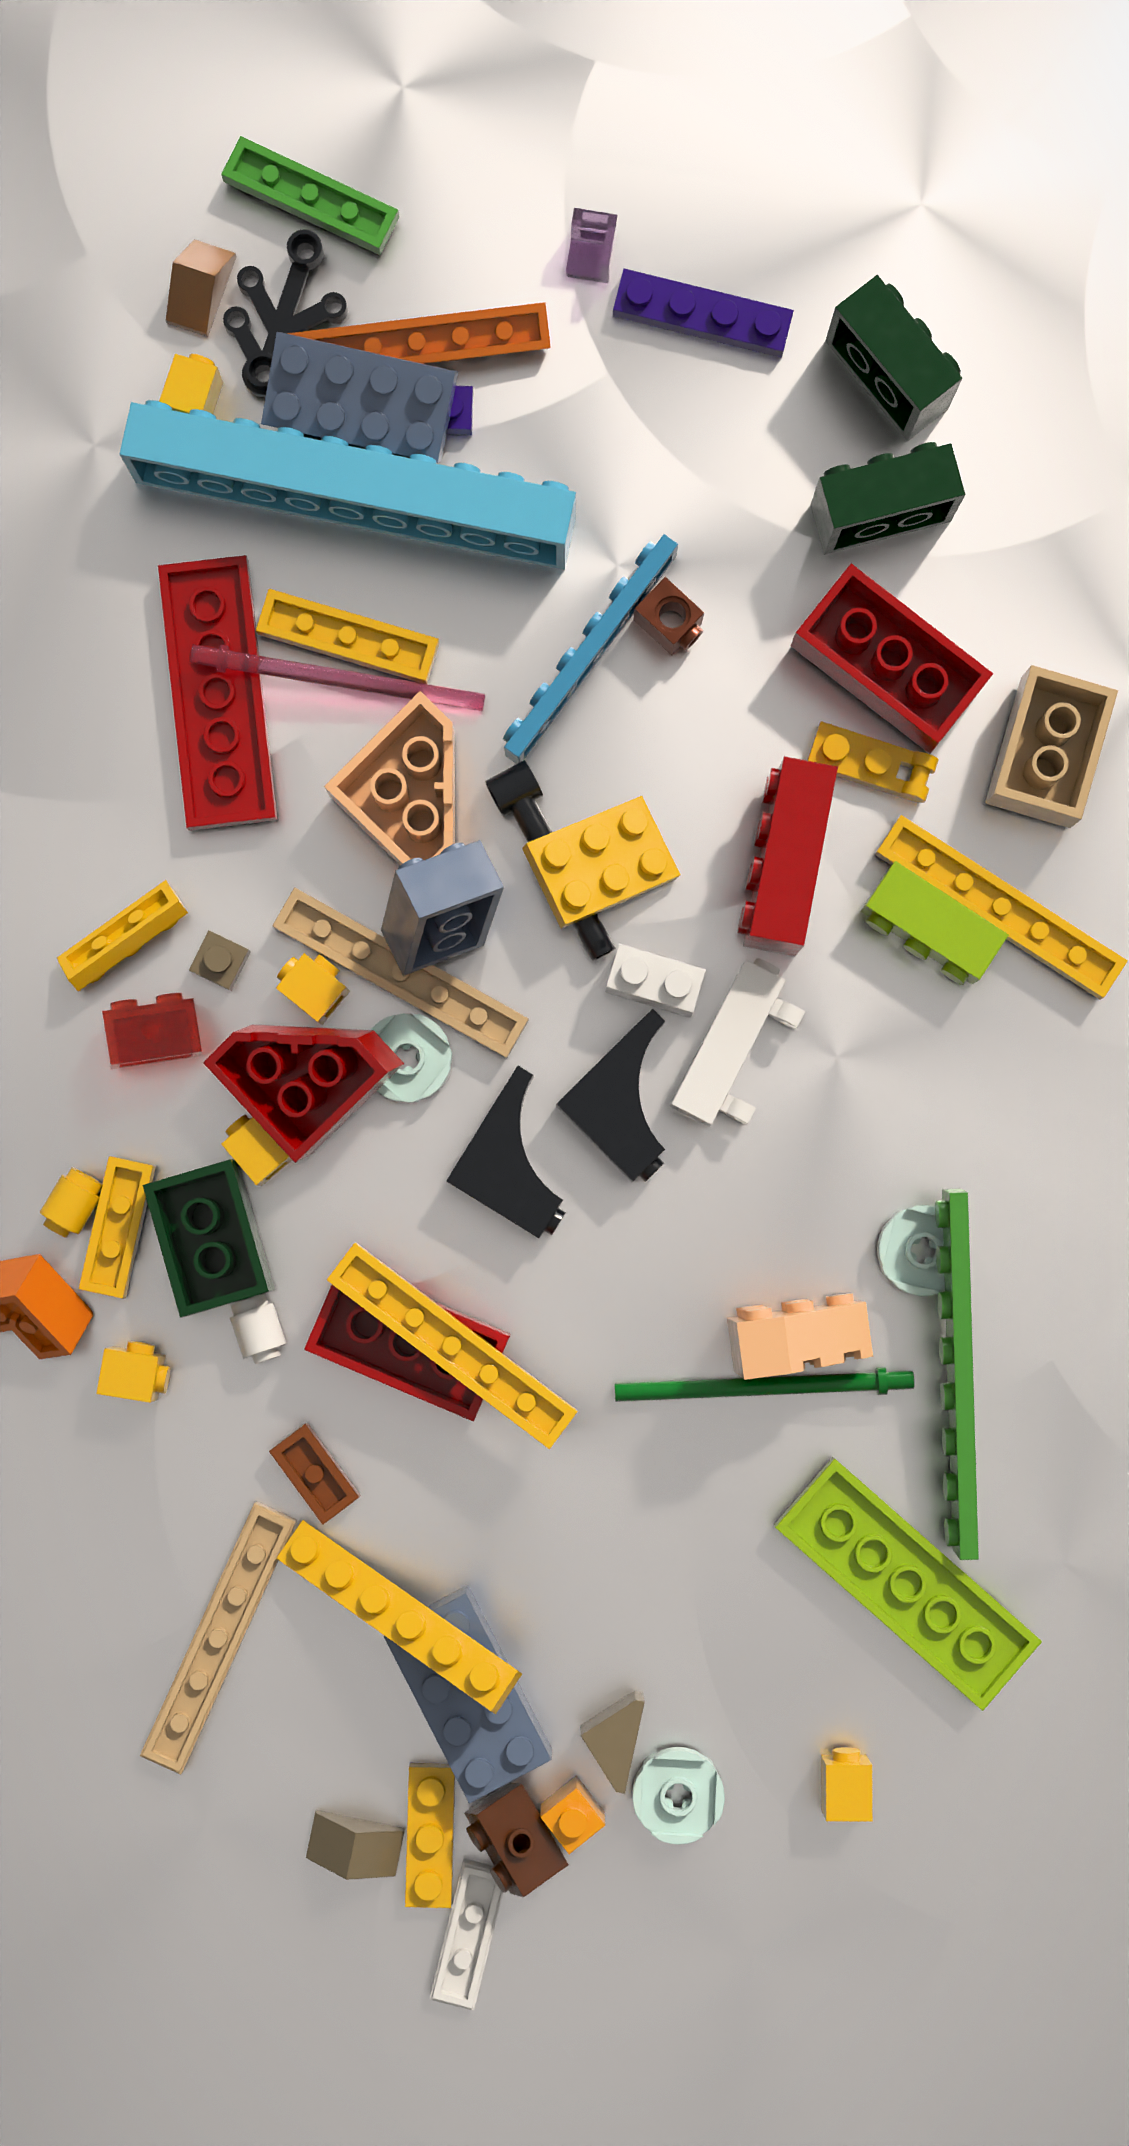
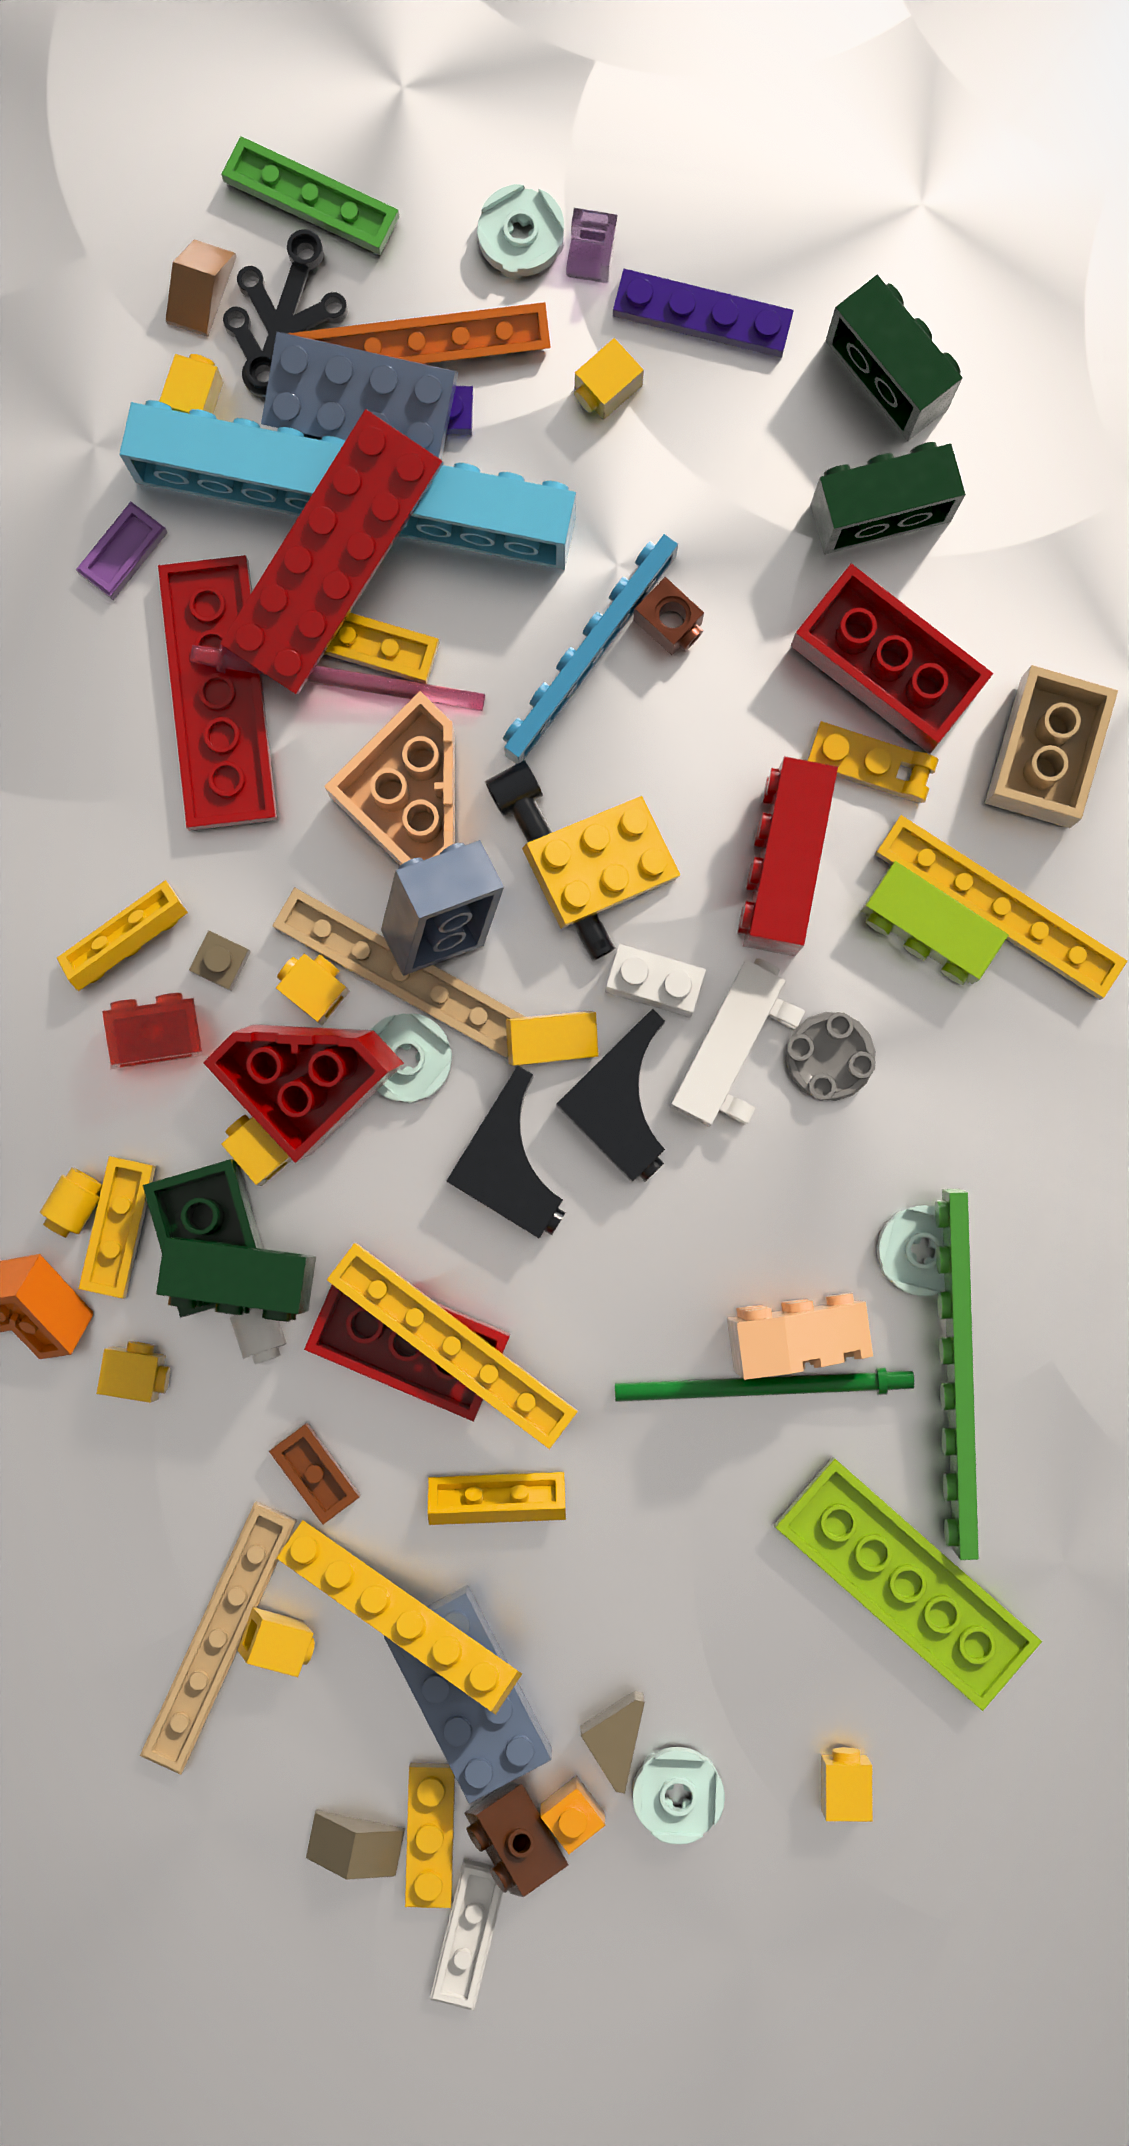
none -> medium lavender tile [76,502,168,600]
none -> dark green brick [156,1237,316,1322]
none -> red plate [220,409,444,694]
none -> yellow brick [237,1607,315,1677]
none -> yellow plate [428,1472,566,1525]
none -> light aqua plate [477,184,564,279]
none -> yellow tile [506,1011,599,1066]
none -> yellow brick [574,338,644,420]
none -> light grey dish [786,1012,876,1101]

